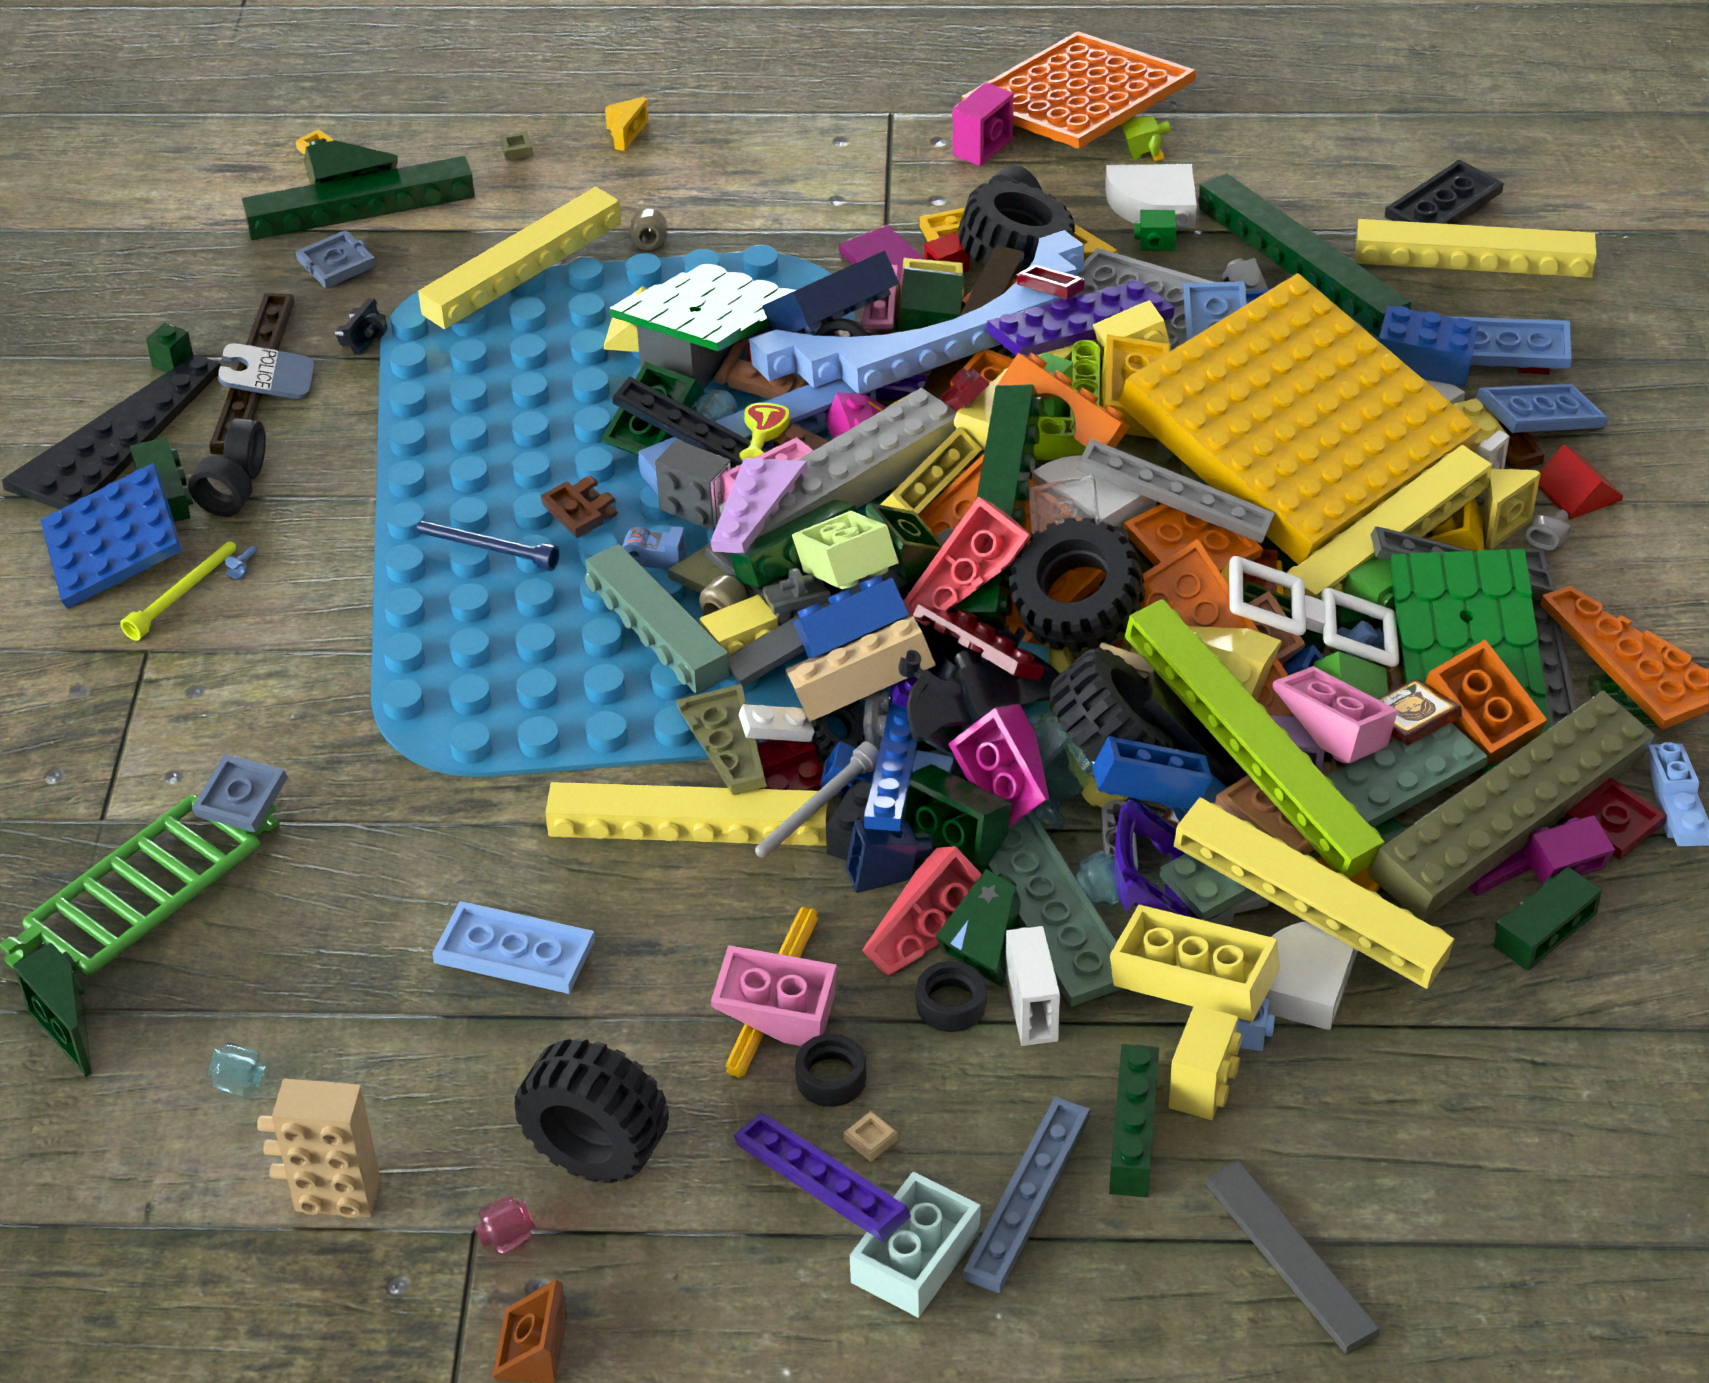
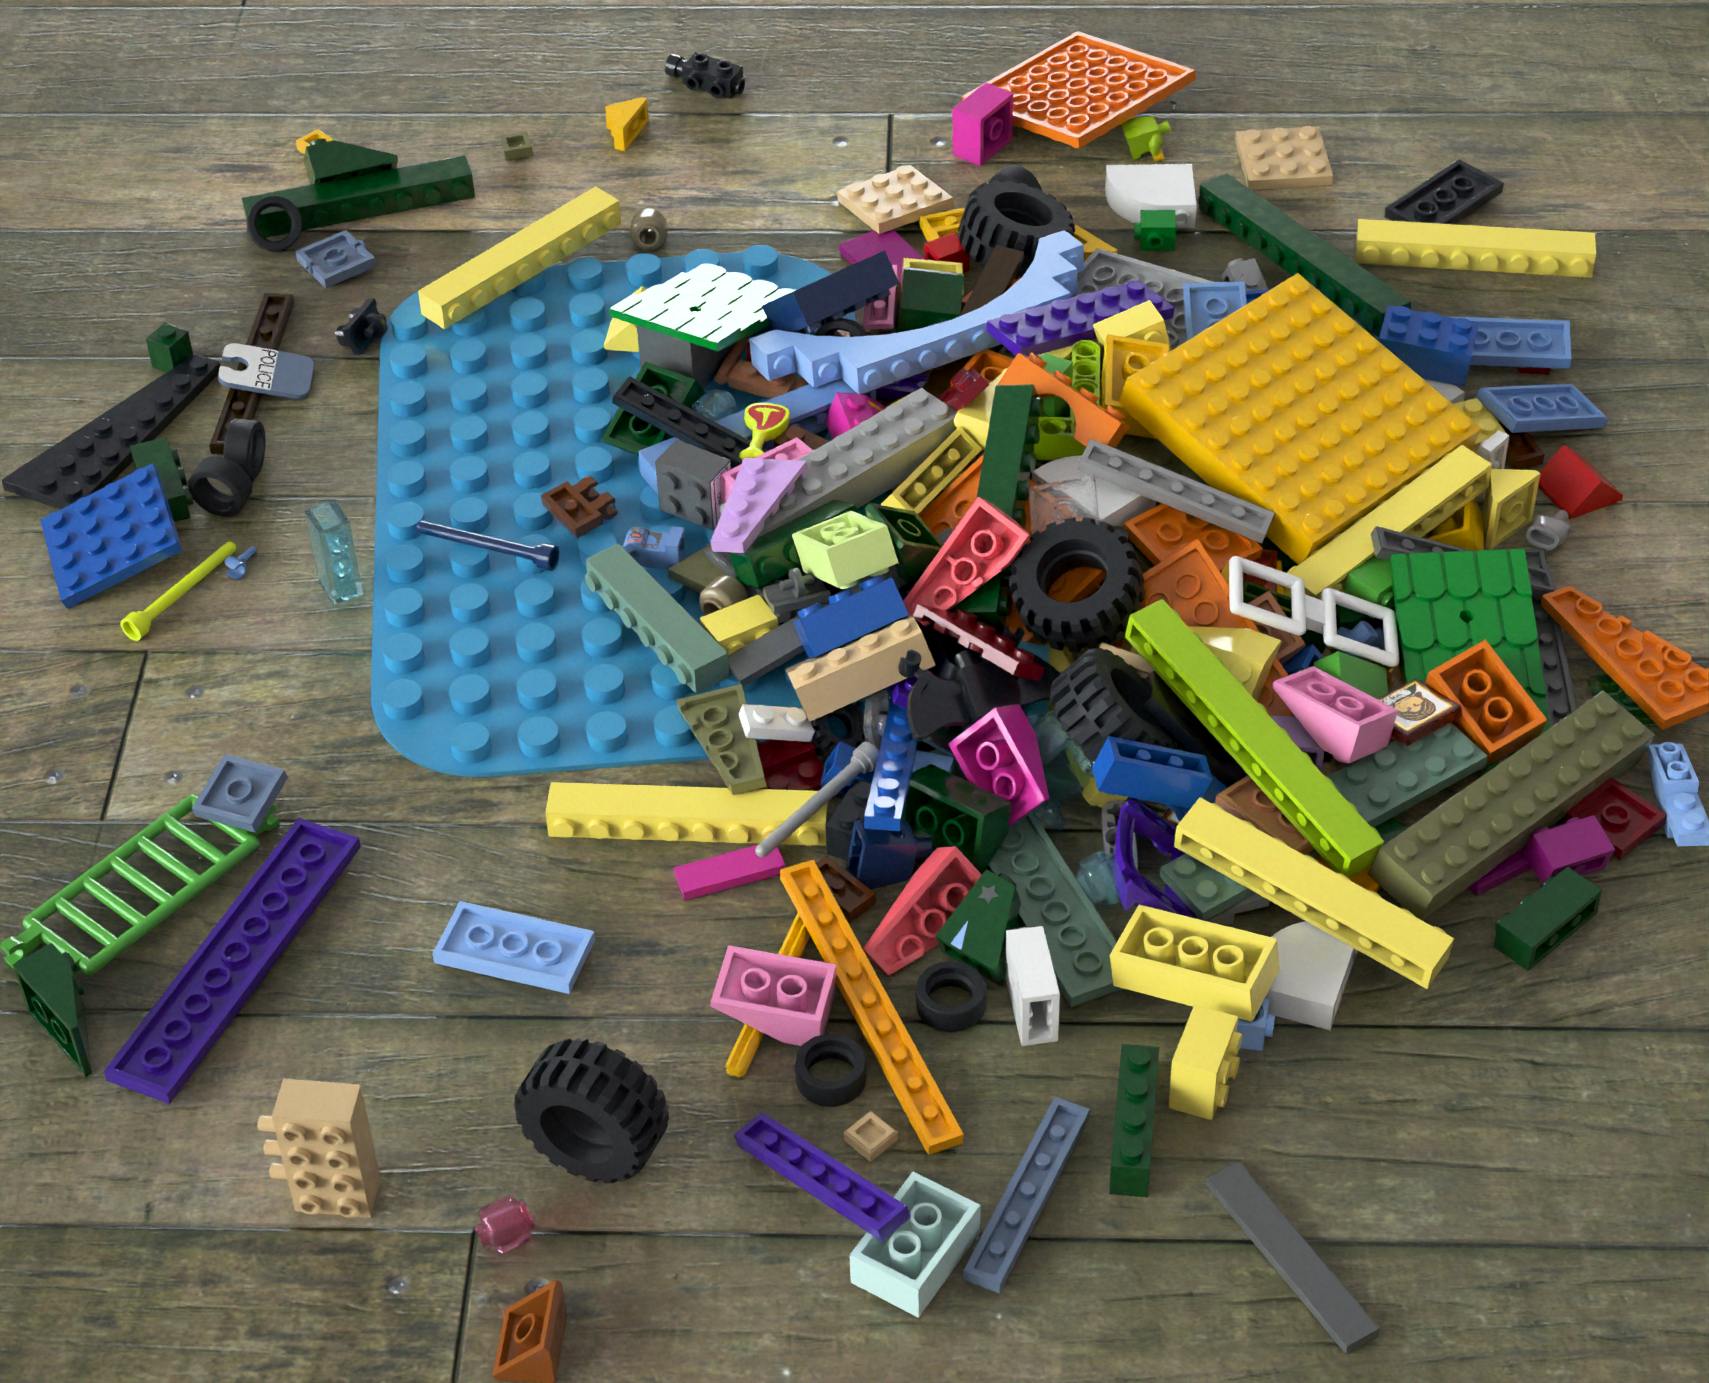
clear light blue head [207,1043,266,1096] -> none
dark red tile [1017,264,1085,299] -> none
none -> dark purple plate [104,818,361,1104]
none -> black tyre [247,196,302,252]
none -> clear light blue brick [305,500,363,605]
none -> black brick [665,52,745,99]
none -> dark pink tile [674,845,786,900]
none -> light orange plate [780,859,964,1155]
none -> reddish brown plate [816,856,876,922]
none -> tan plate [837,165,954,234]
none -> tan plate [1235,126,1333,190]

